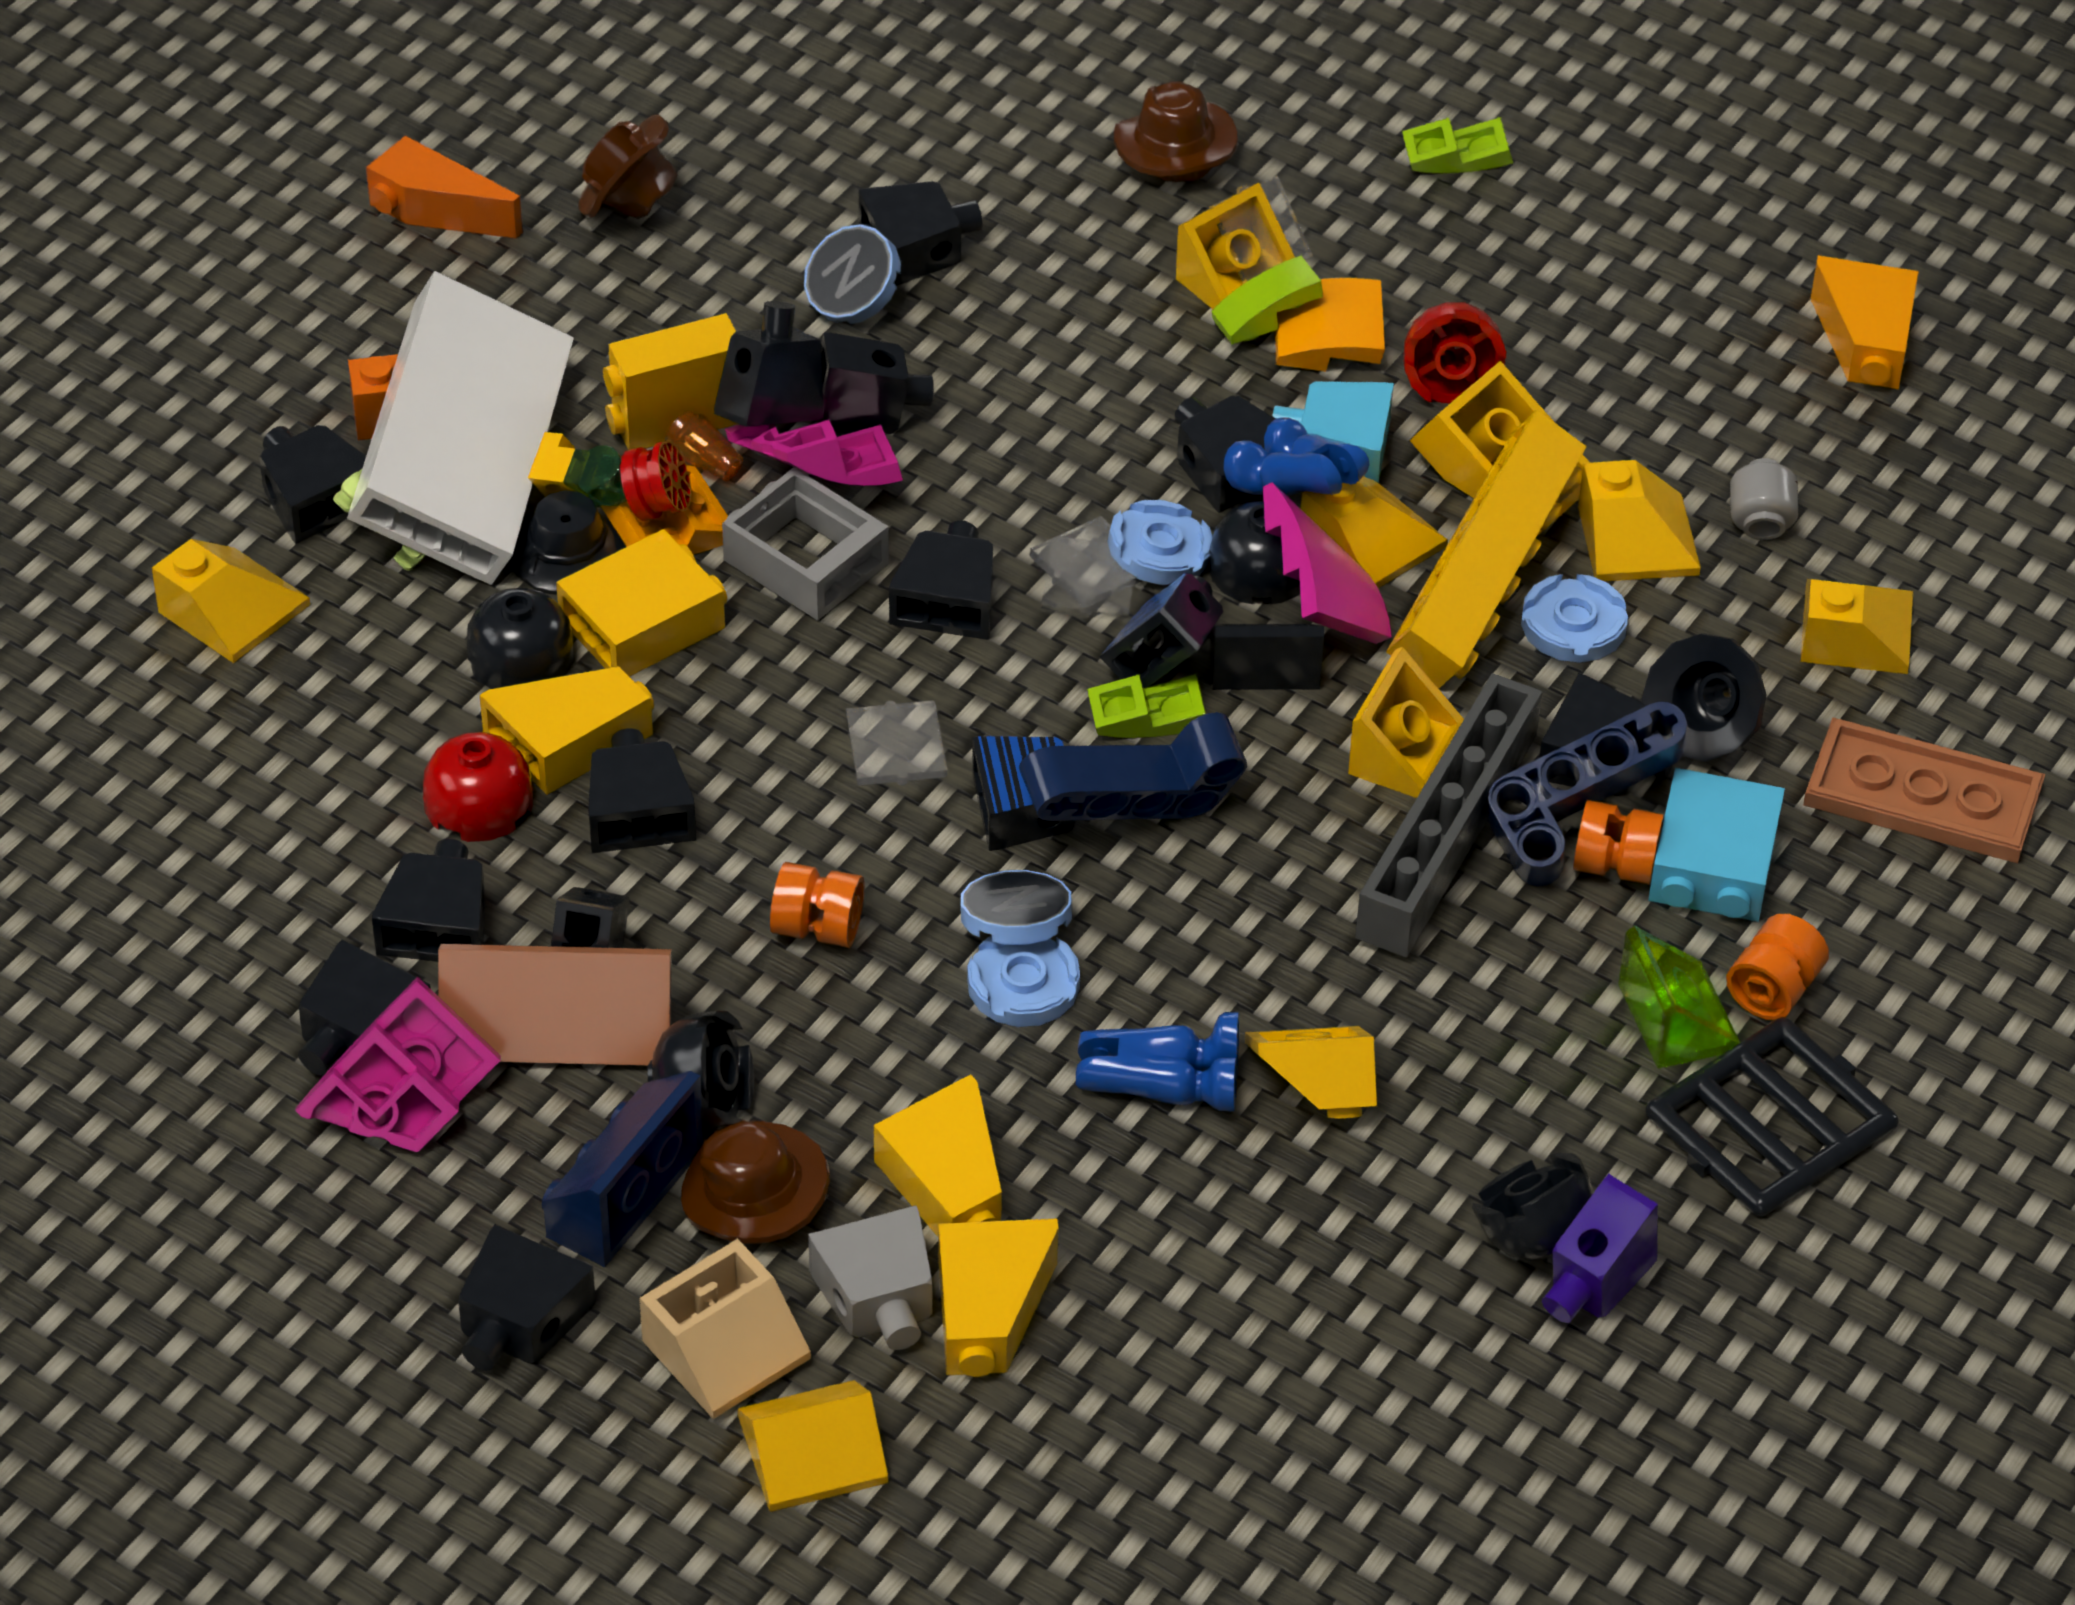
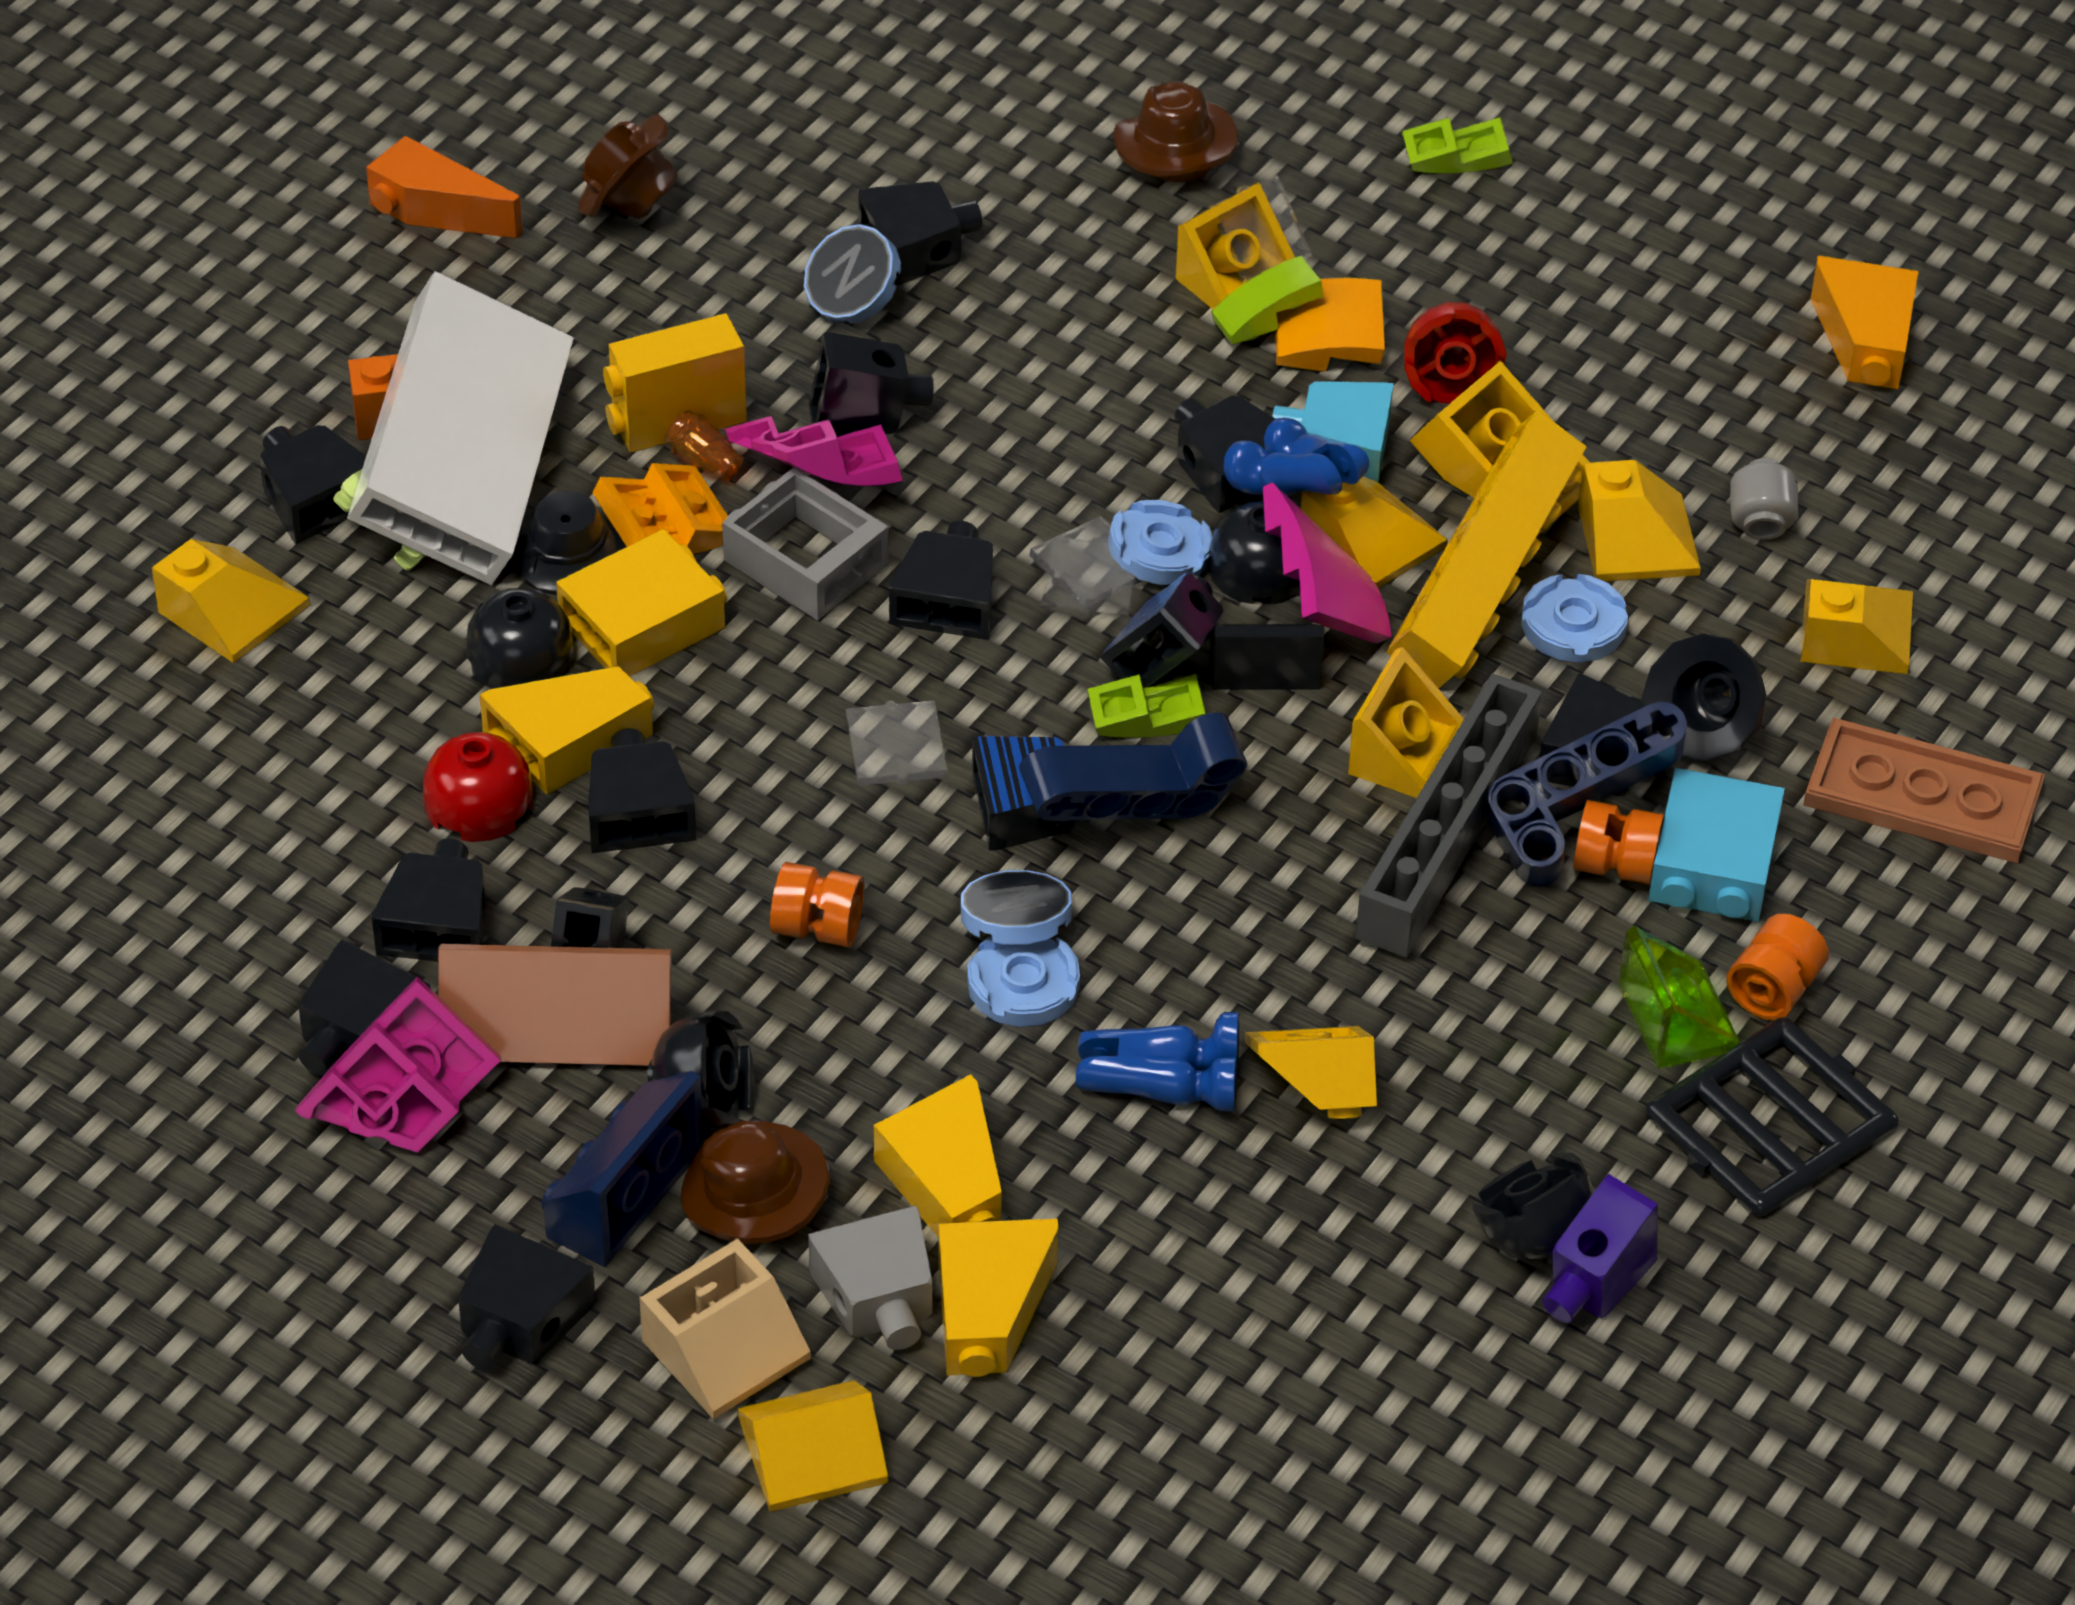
leg [528,432,627,506] -> none
red wheel [620,440,691,522] -> none
black torso [714,301,824,427] -> none

